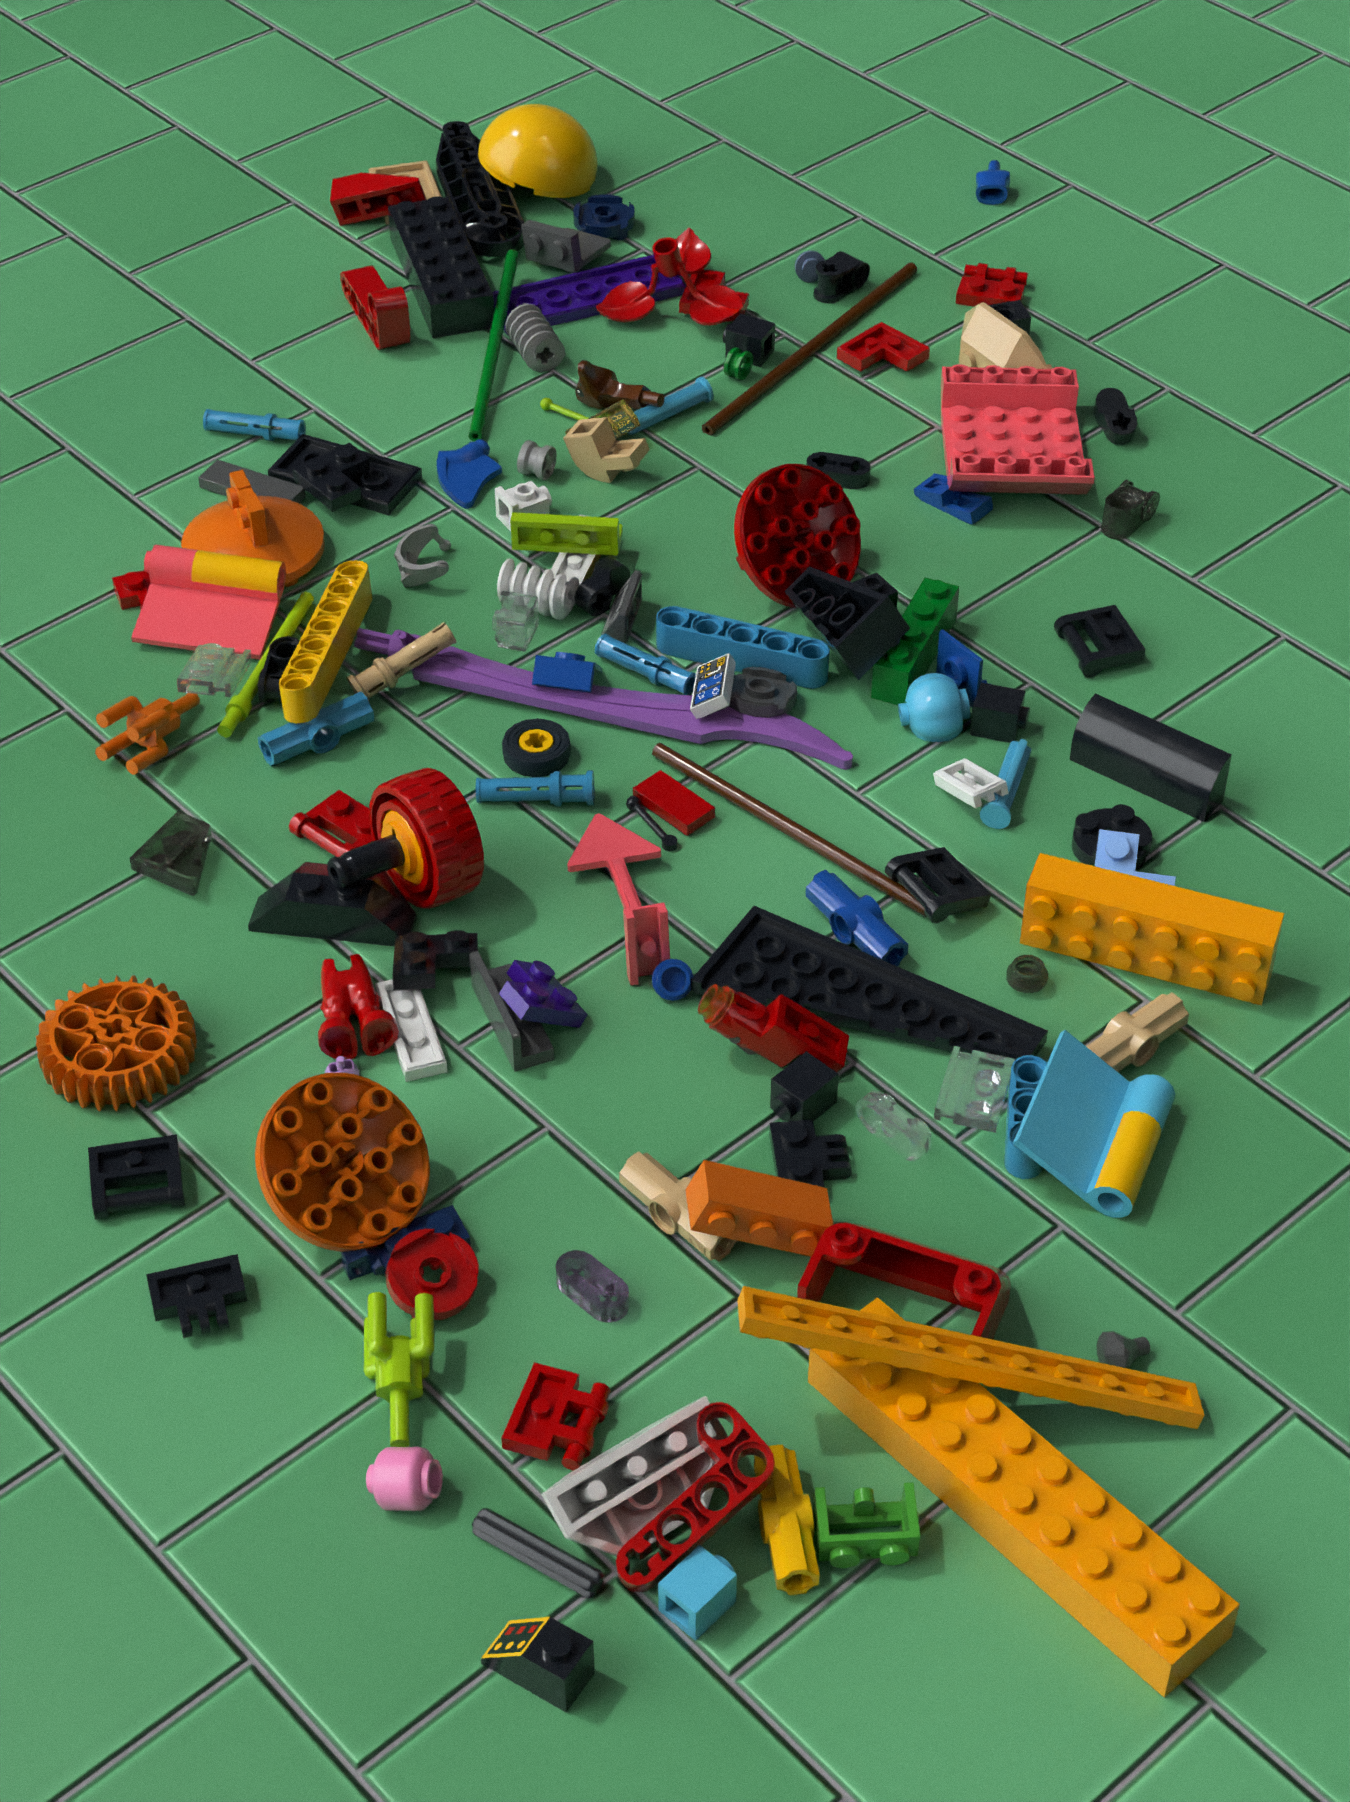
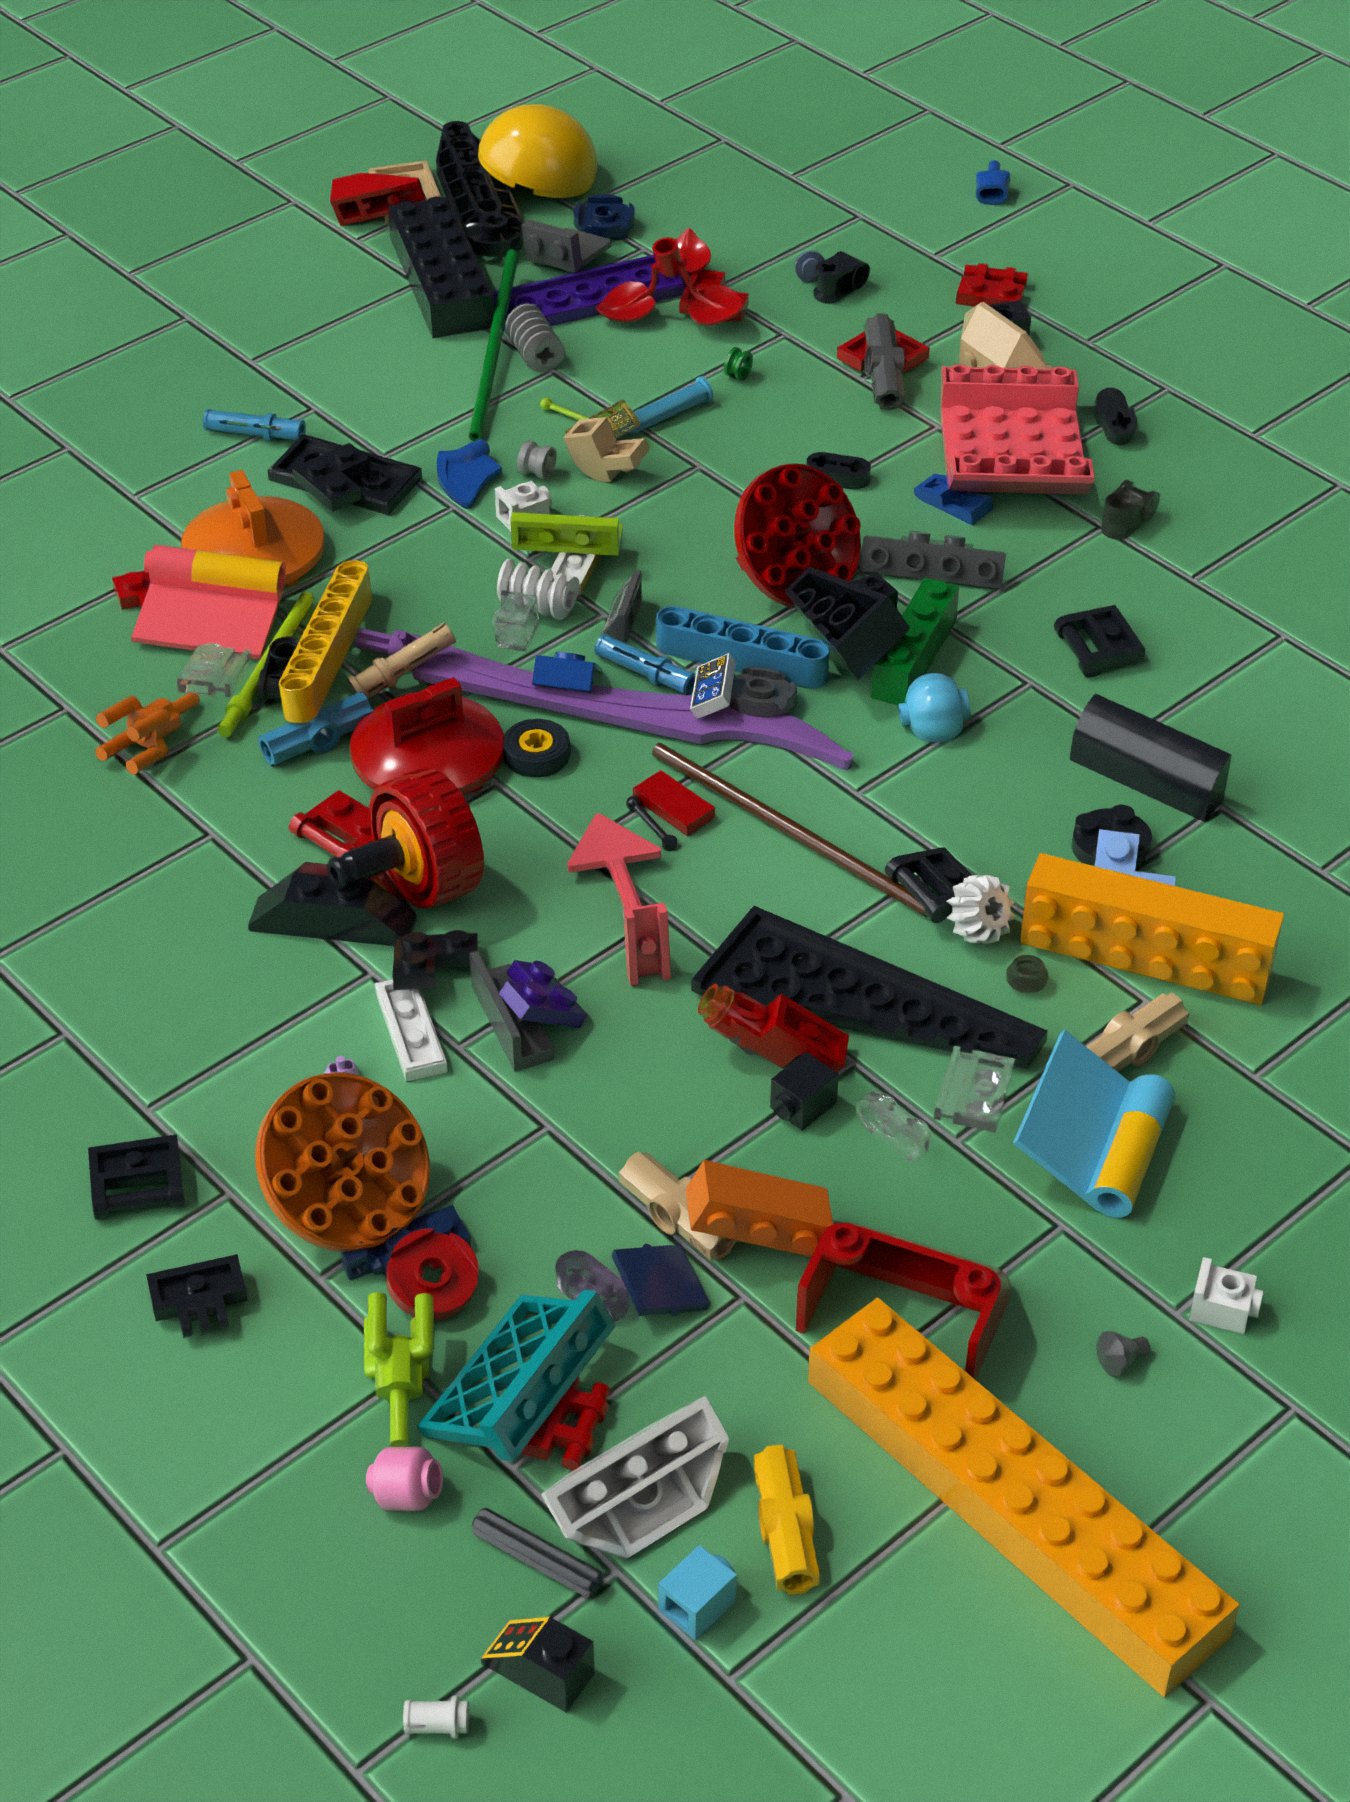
orange gear [36,975,197,1112] -> none
clear smoke wing [129,811,212,896] -> none
dark grey tile [198,459,306,503] -> none
red piece [318,954,399,1060] -> none
red beam [340,265,411,350] -> none
light grey helmet [394,524,451,587] -> none
dark azure pin [476,770,595,806] -> none
black piece [574,556,630,617] -> none
reddish brown animal [575,360,665,409] -> none
red beam [616,1402,775,1592] -> none
blue plate [652,959,693,1000] -> none
reddish brown piece [702,262,917,436] -> none
black brick [723,314,775,367] -> none
light orange plate [737,1286,1205,1429] -> none
black hinge [769,1119,852,1188] -> none
blue piece [806,870,909,966] -> none
bright green window [813,1482,921,1568] -> none
white tile [933,758,1009,809] -> none
blue piece [936,629,991,708] -> none
black brick [970,683,1030,743] -> none
medium azure axle [980,739,1031,829] -> none
dark azure beam [1004,1055,1047,1179] -> none
none -> red bracket [350,677,504,795]
none -> white pin [403,1696,470,1739]
none -> teal fence [417,1290,616,1462]
none -> dark blue piece [611,1244,710,1316]
none -> dark grey bracket [860,531,1006,588]
none -> dark grey piece [864,314,905,410]
none -> white gear [947,875,1016,944]
none -> white brick [1189,1257,1263,1334]

